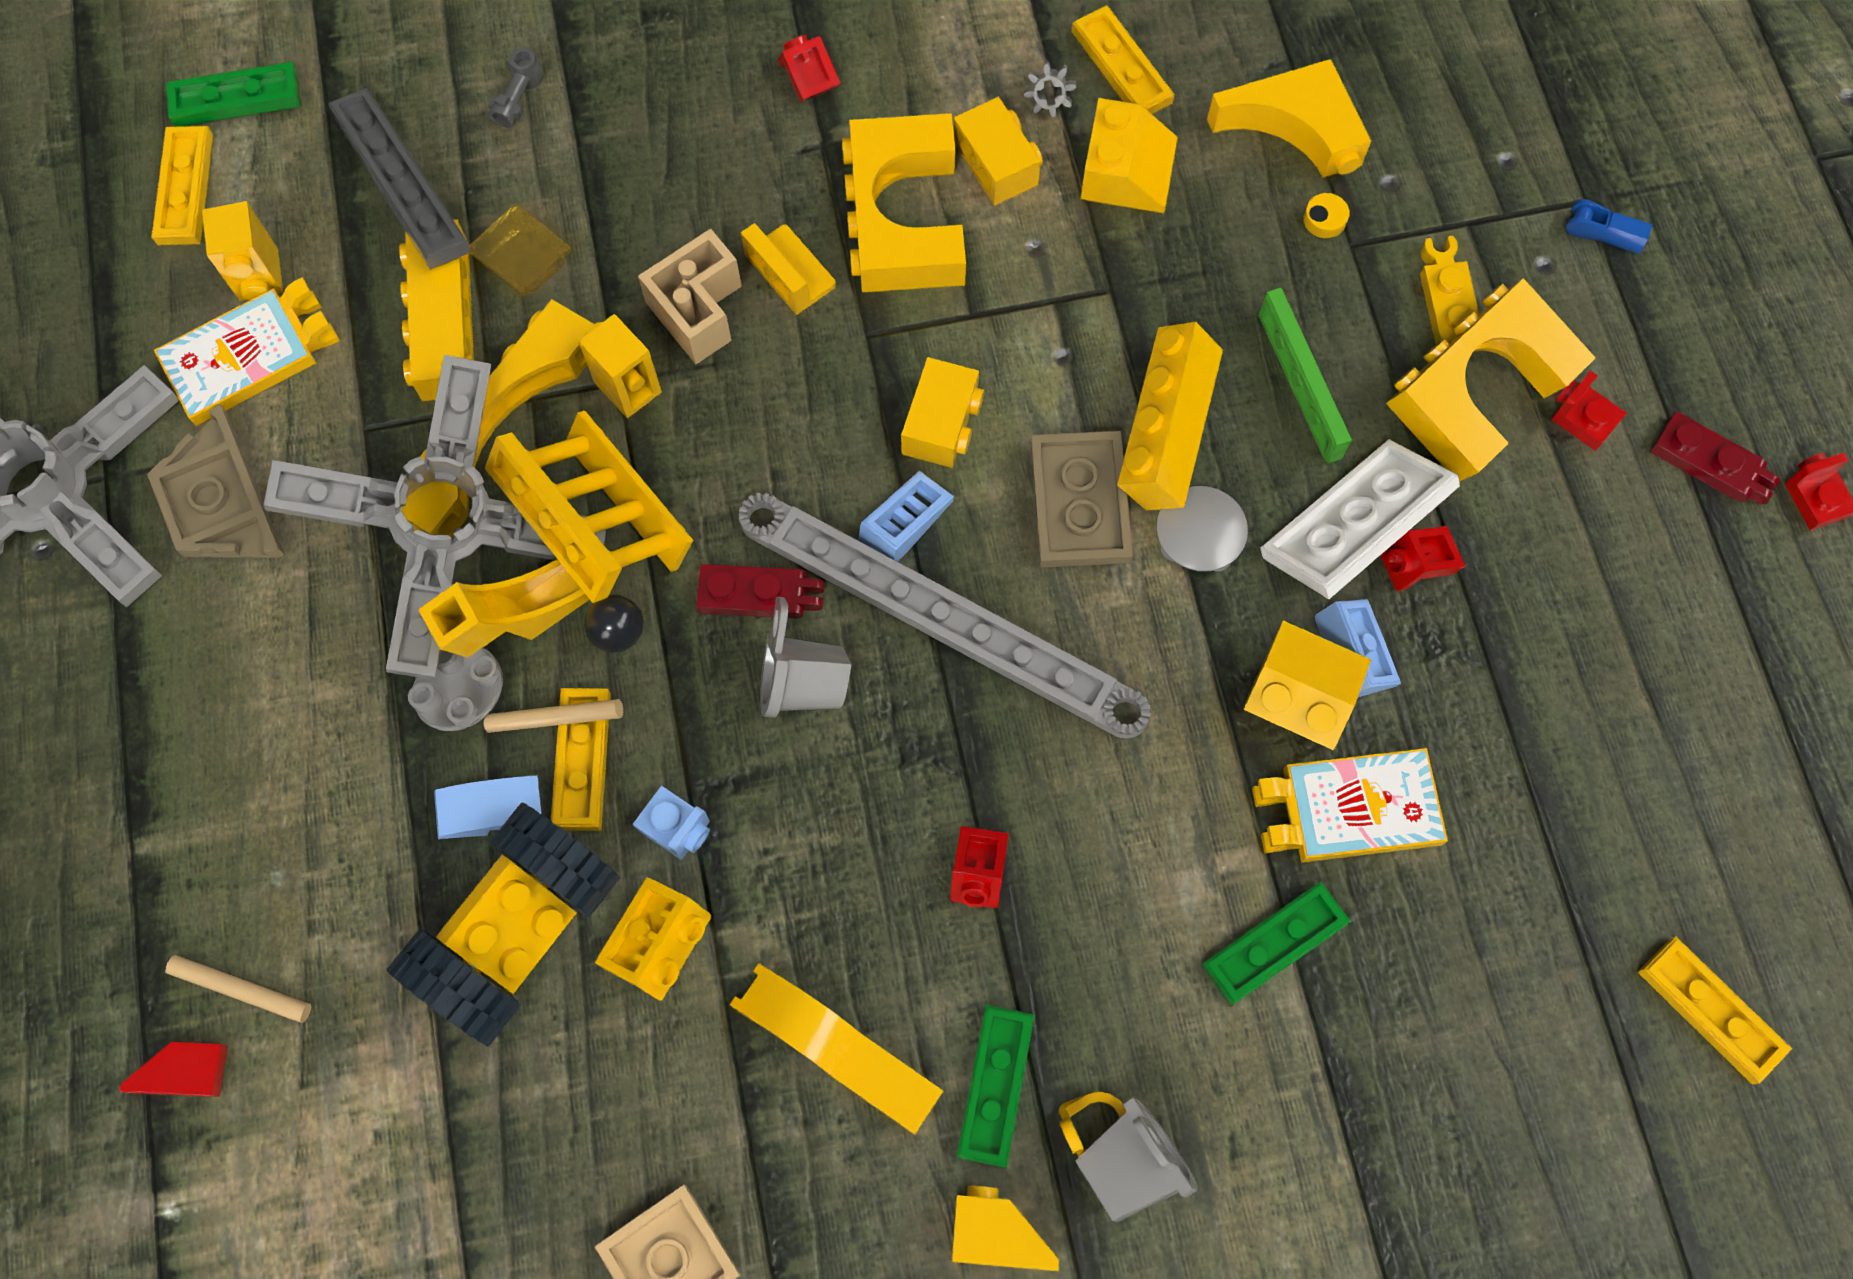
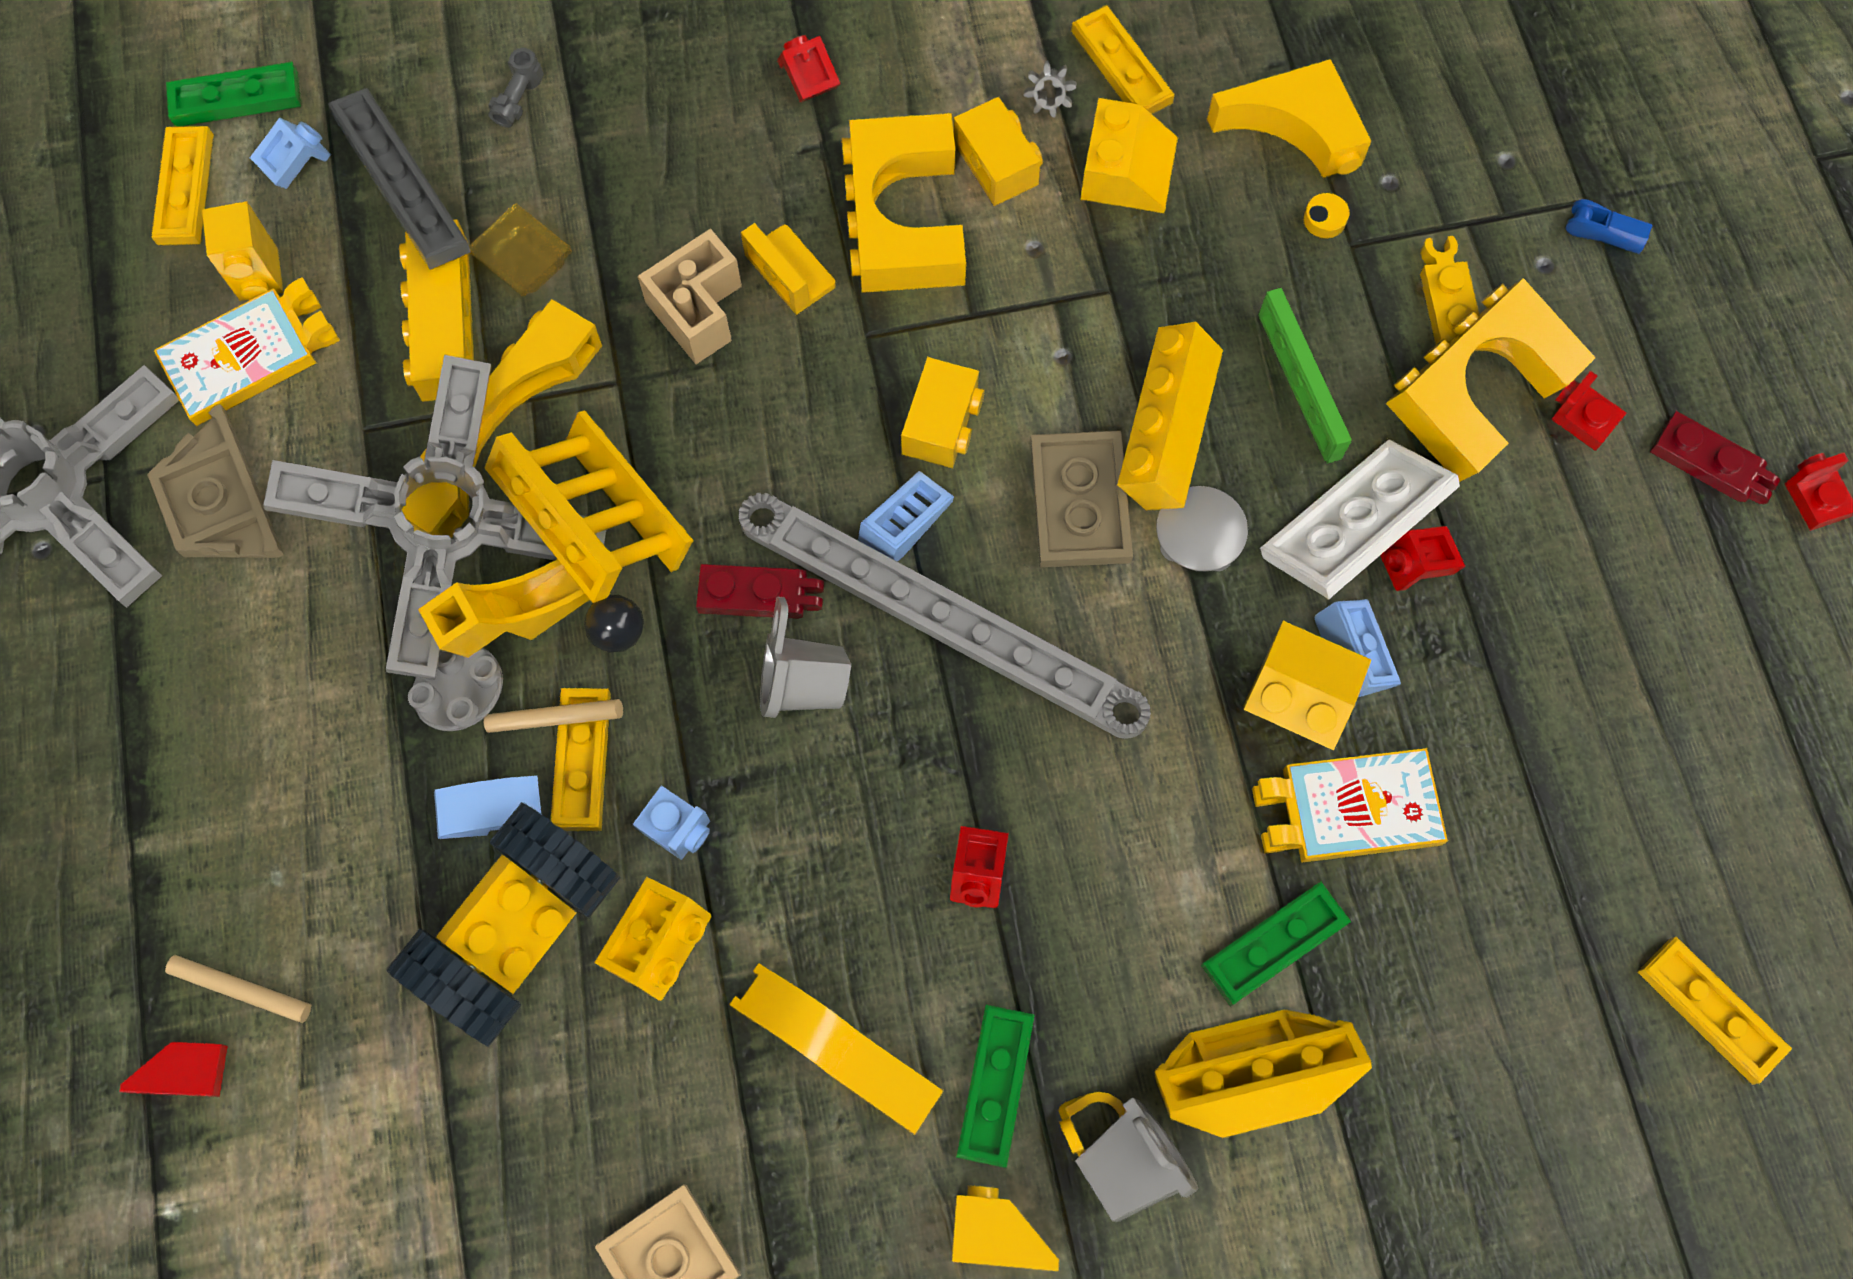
yellow brick [578,314,662,419] -> none
none -> light blue bracket [250,118,331,189]
none -> yellow wedge [1155,1009,1372,1138]

